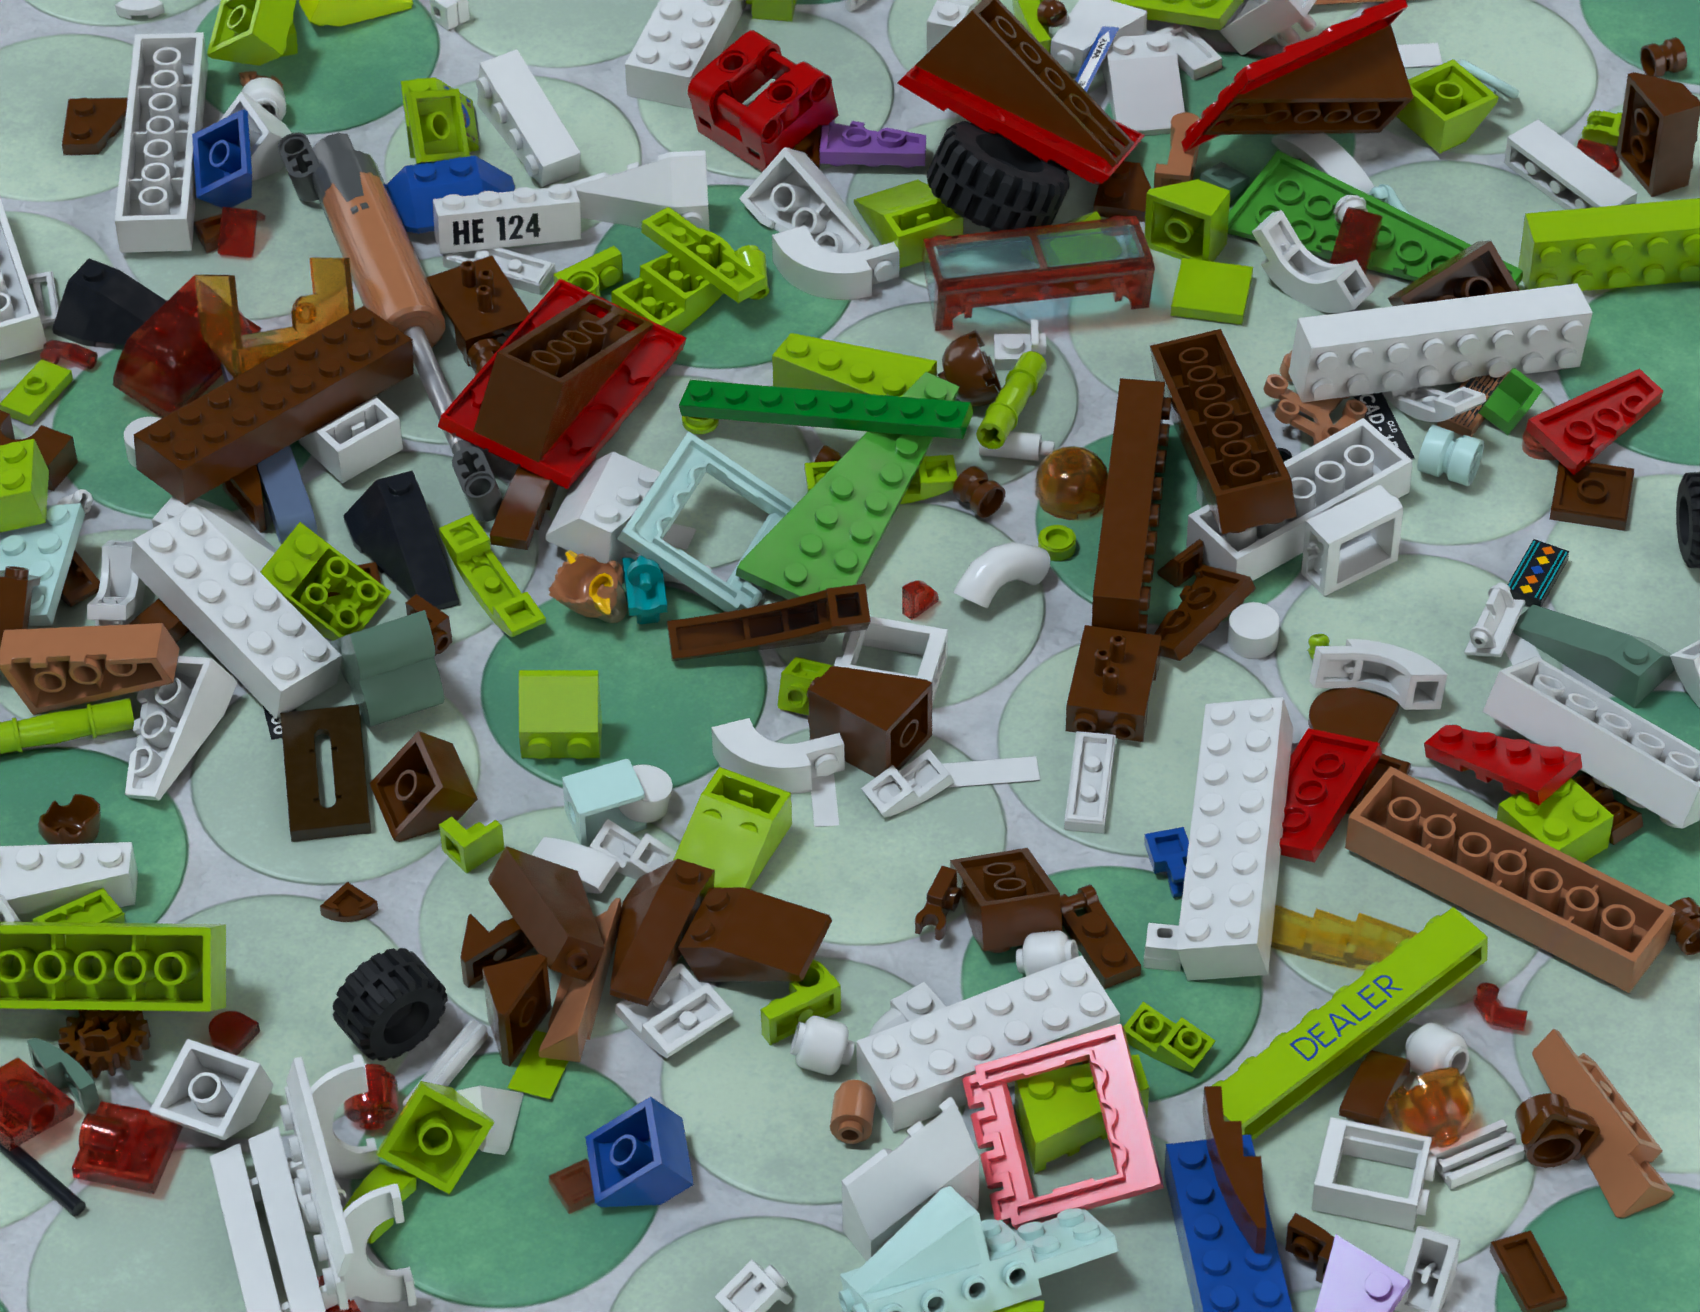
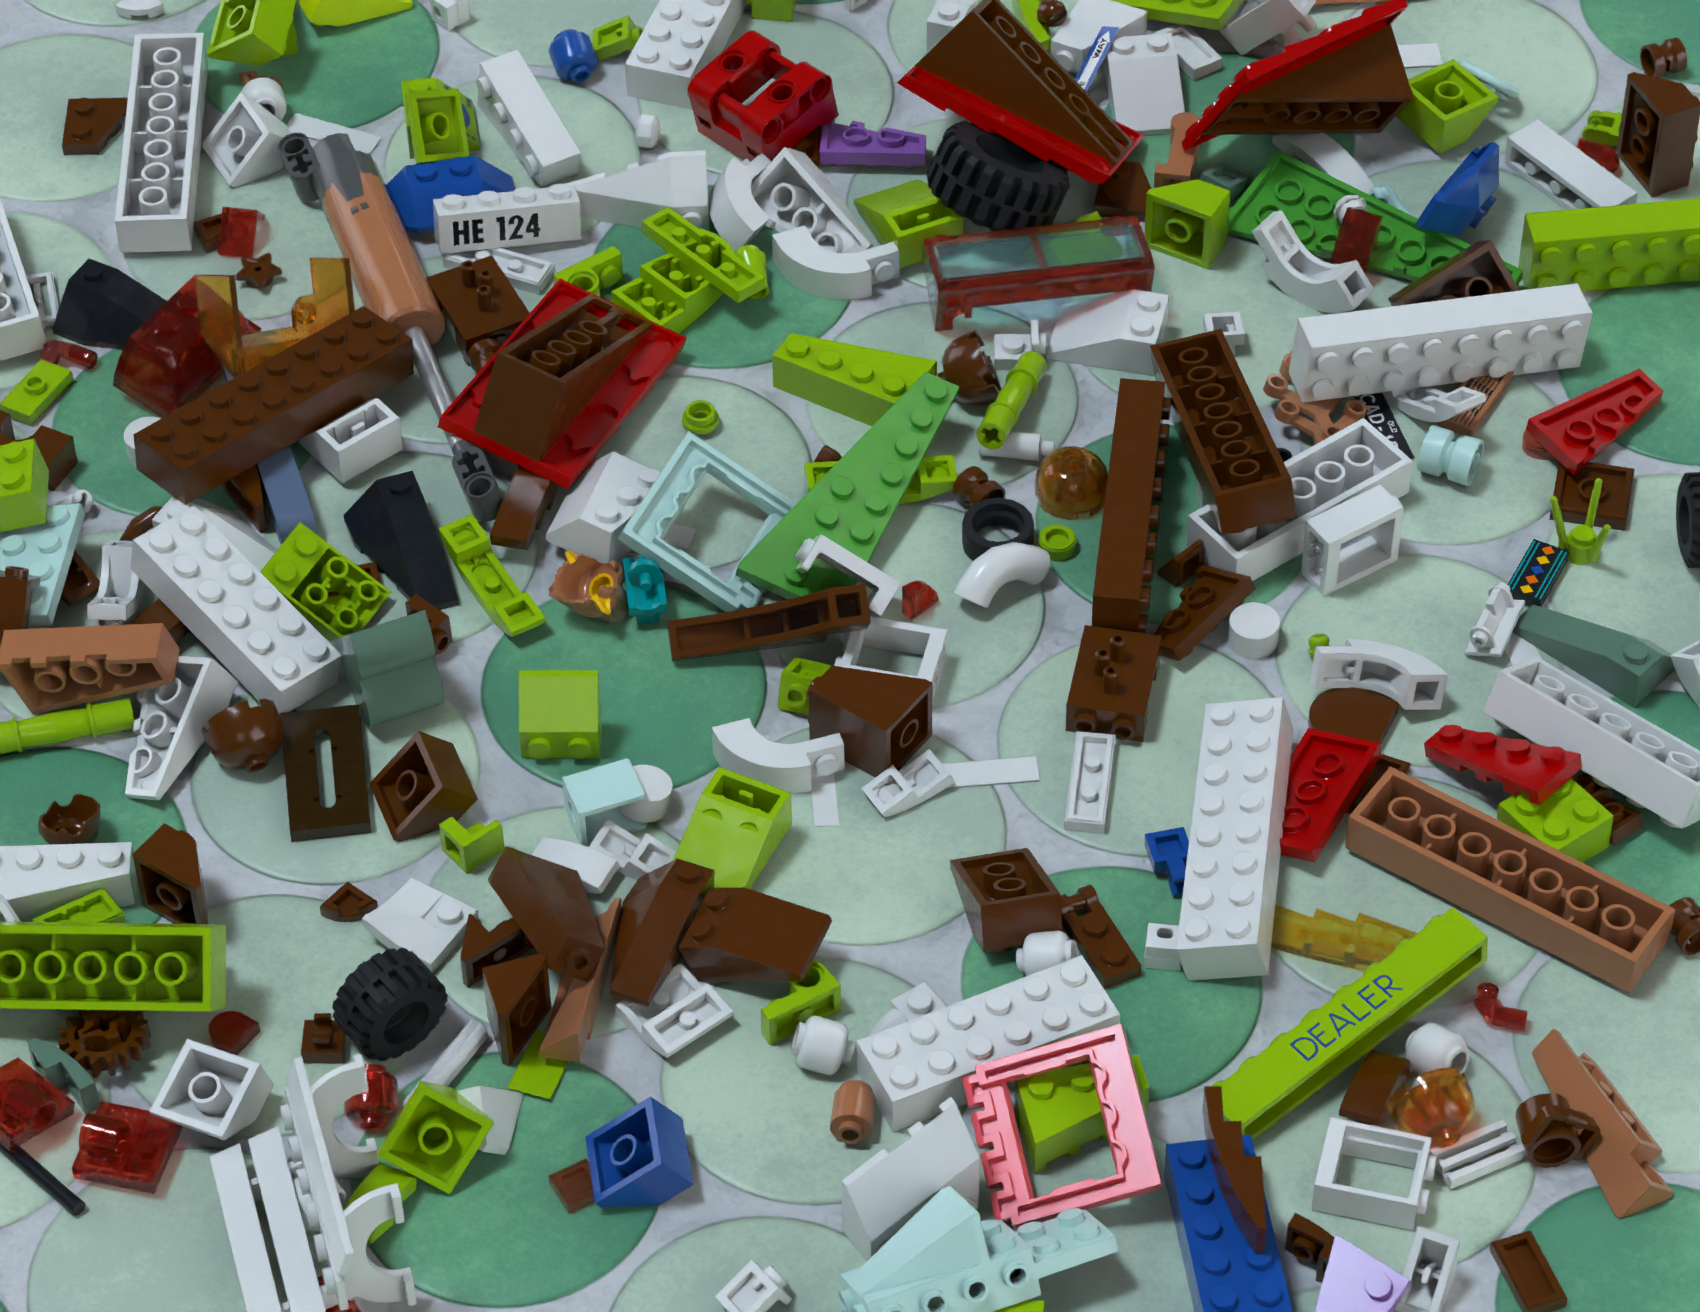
blue slope [192,109,252,210] -> none
green plate [679,380,973,439] -> none
reddish brown plate [915,866,961,941] -> none
lime slope [1123,1001,1216,1072] -> none
lime tile [1171,258,1253,325] -> none
bright green panel [1478,368,1543,435] -> none
none -> reddish brown arm [119,506,162,541]
none -> reddish brown slope [132,823,209,924]
none -> reddish brown cylinder [201,699,284,772]
none -> reddish brown plate [236,253,282,288]
none -> white sticker [286,113,381,154]
none -> reddish brown tile [301,1013,347,1063]
none -> white plate [362,878,479,973]
none -> blue head [548,29,598,82]
none -> lime bracket [592,15,643,61]
none -> white tile [635,114,660,149]
none -> white arch [708,153,772,252]
none -> white panel [794,534,901,617]
none -> black tyre [962,497,1034,561]
none -> white slope [1046,289,1169,376]
none -> white piece [1203,311,1245,355]
none -> blue wedge [1415,142,1499,236]
none -> lime plant [1550,478,1611,565]

